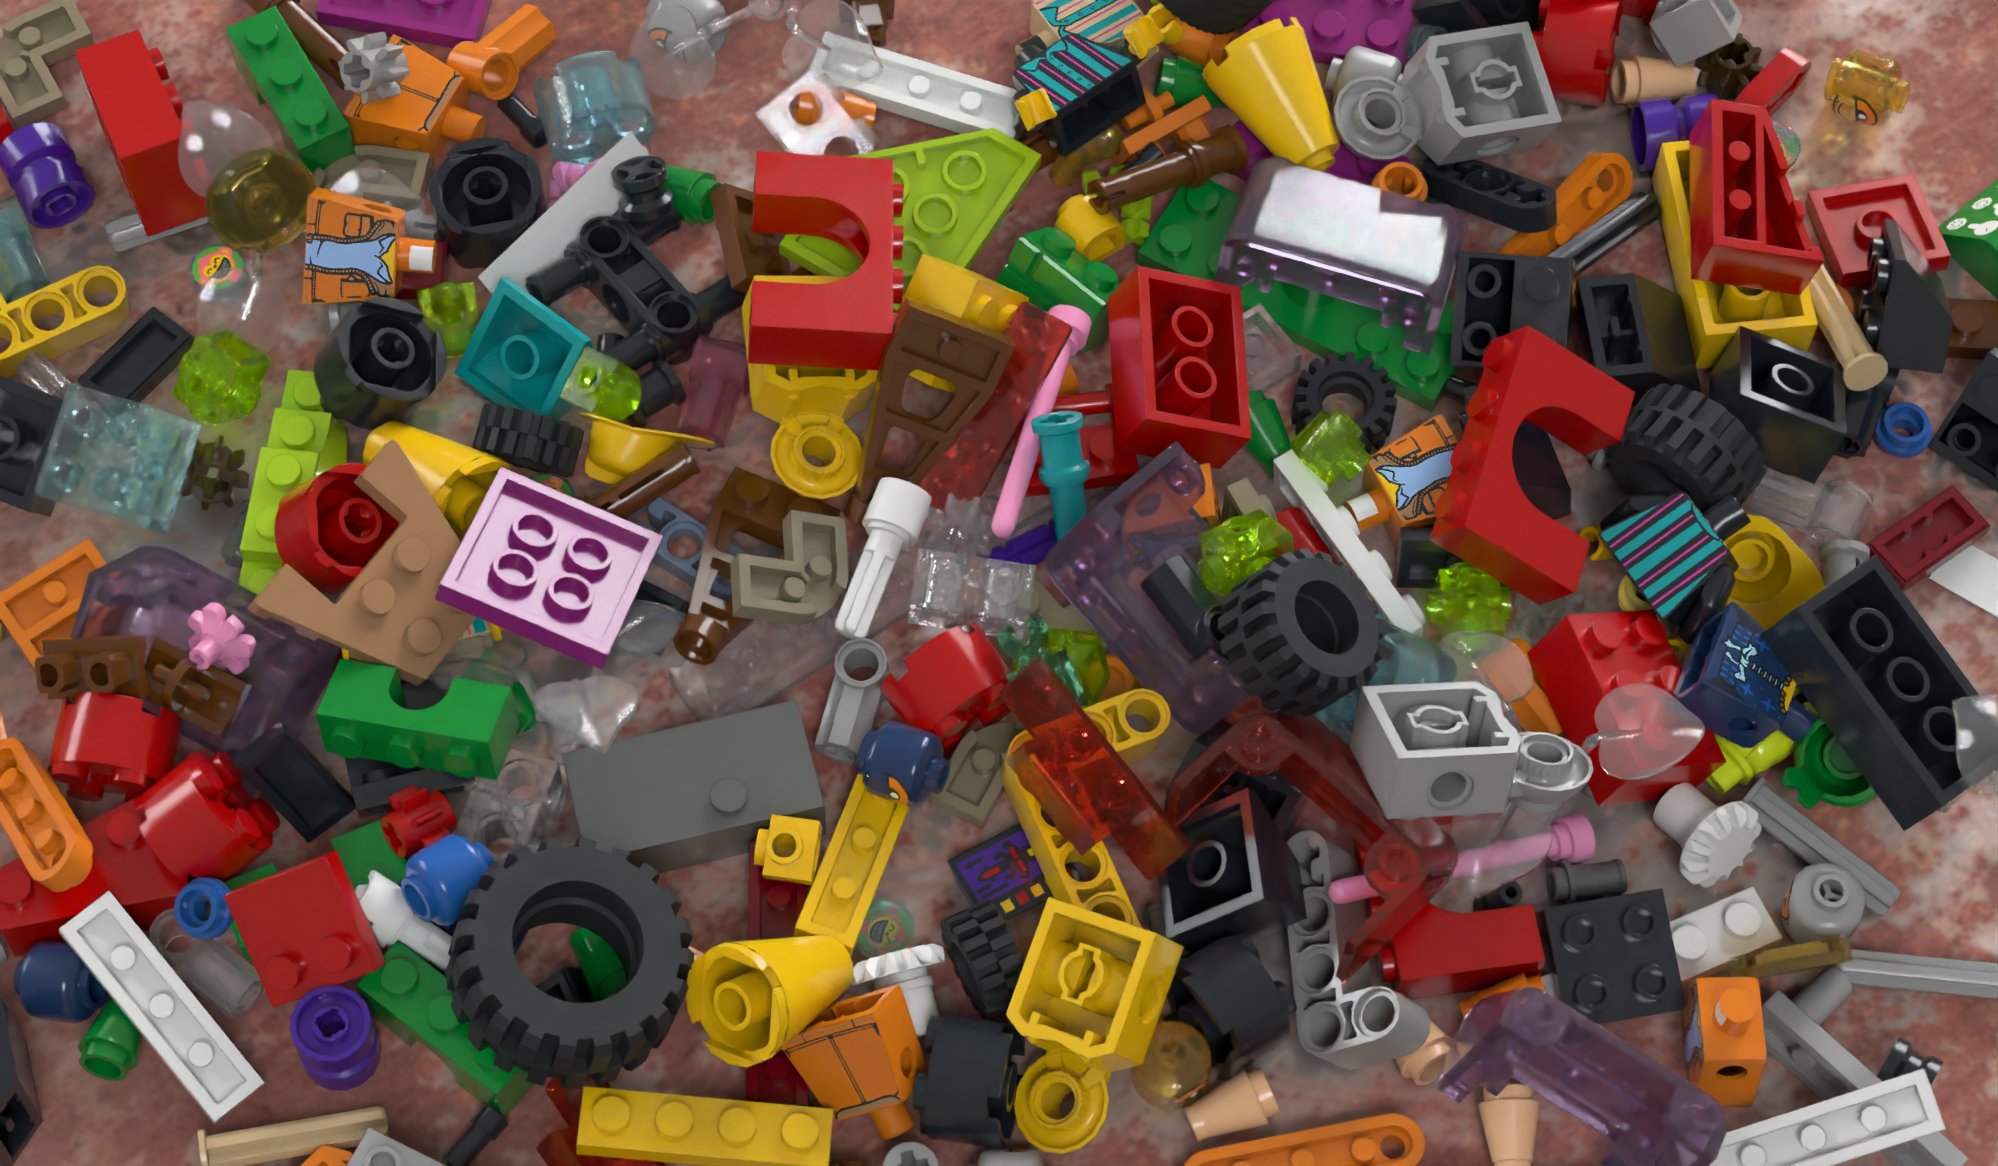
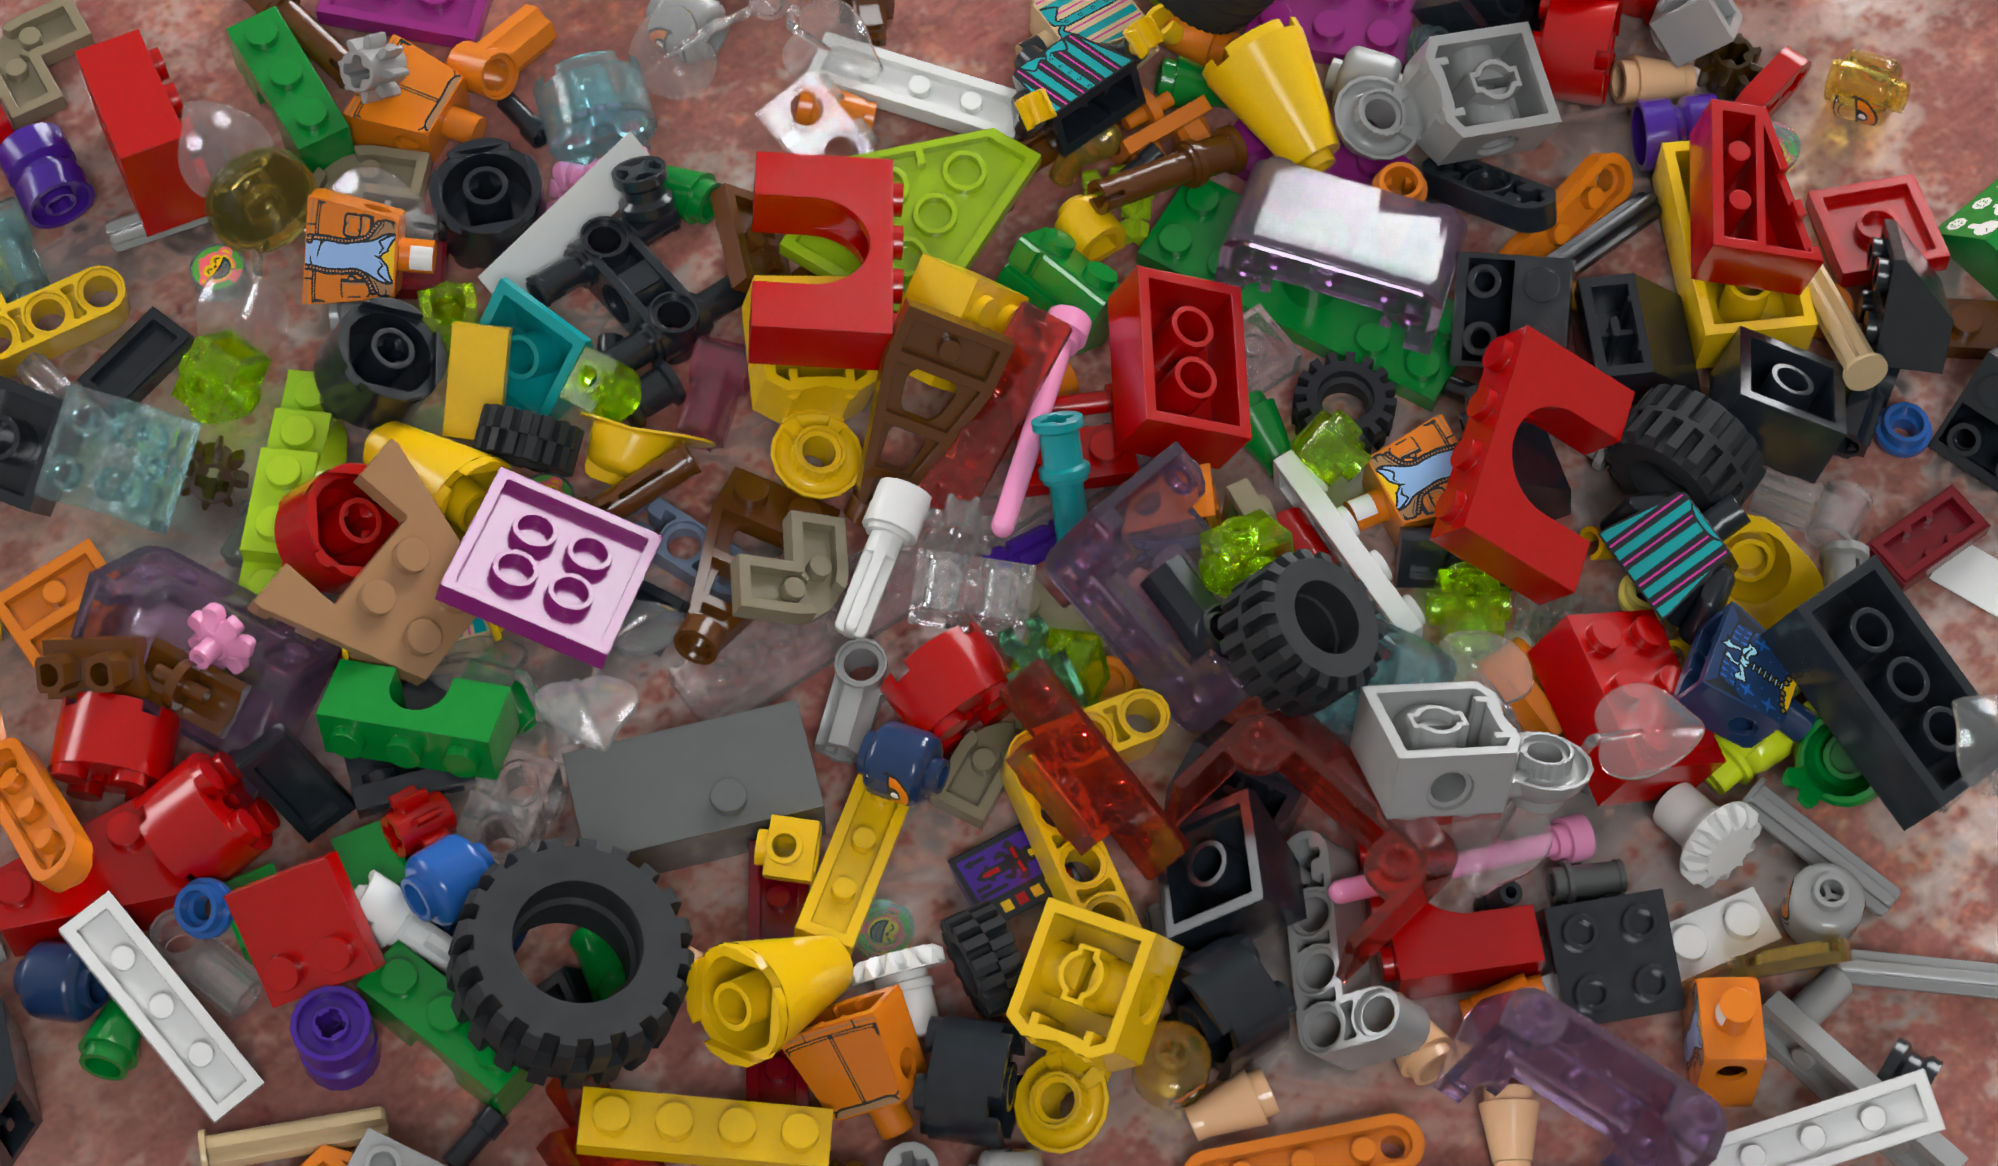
none -> yellow tile [442,321,513,440]

